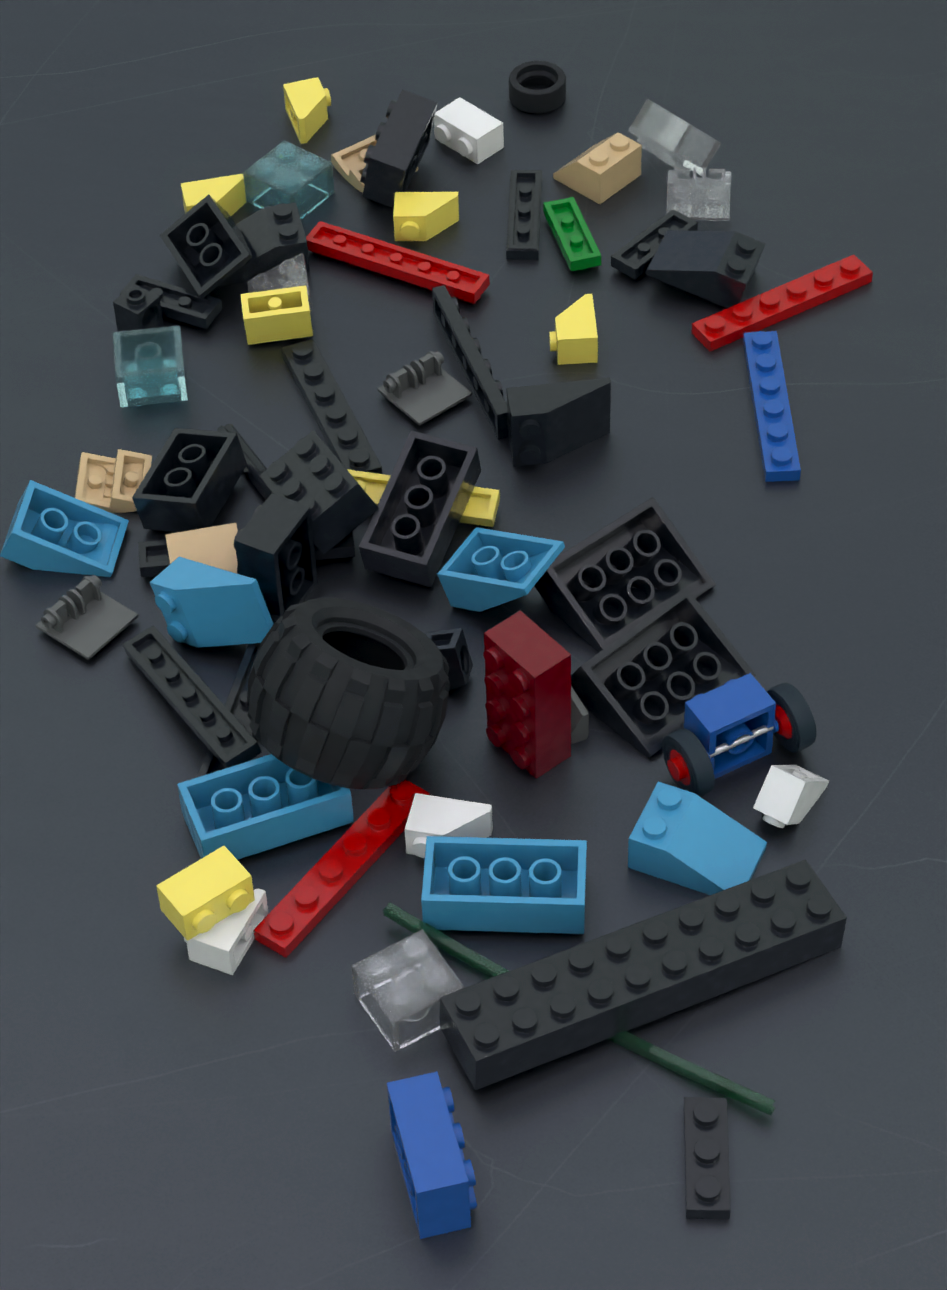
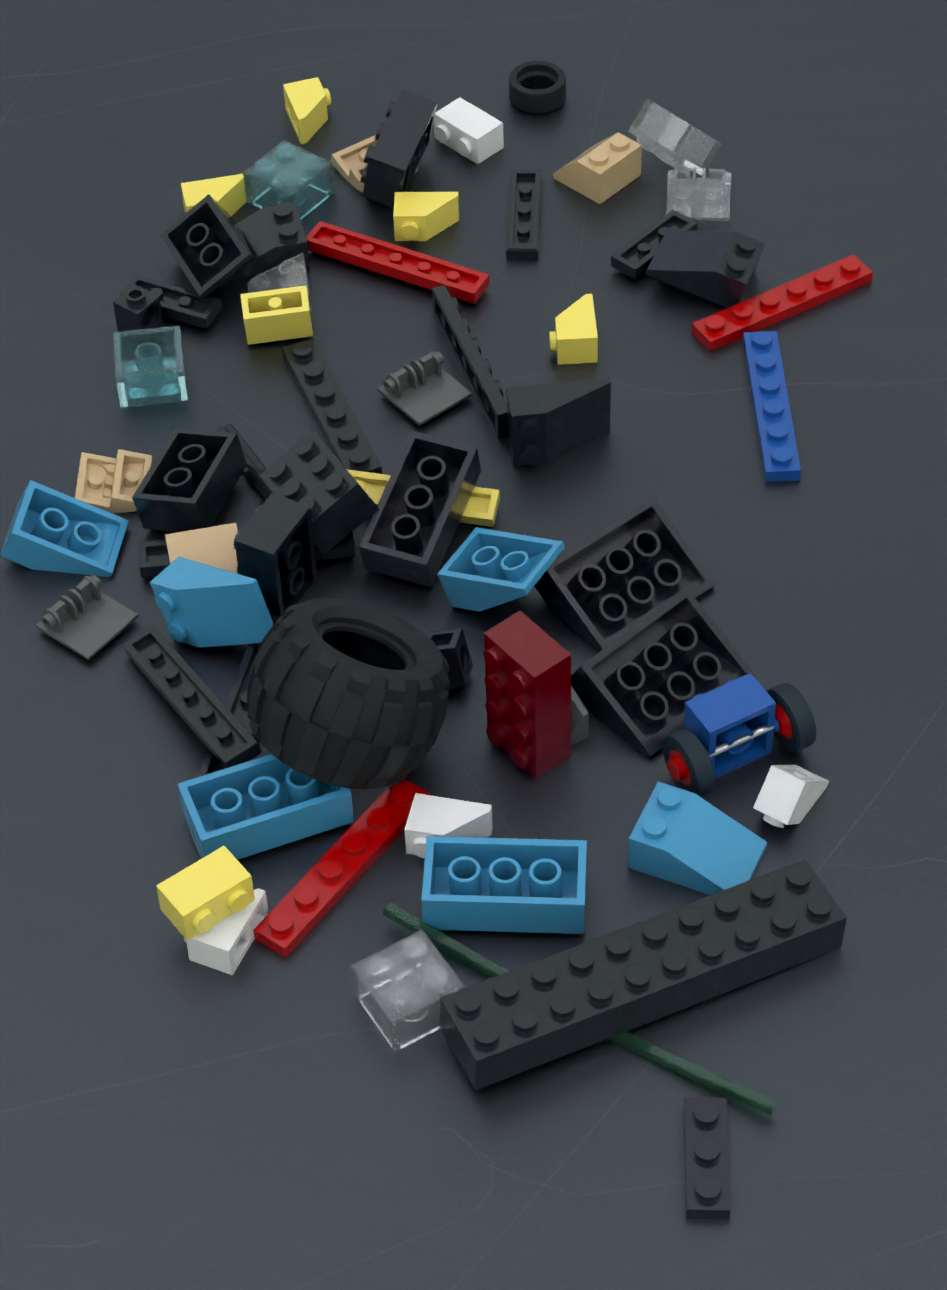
blue brick [387,1071,477,1239] -> none
green plate [543,197,601,272] -> none

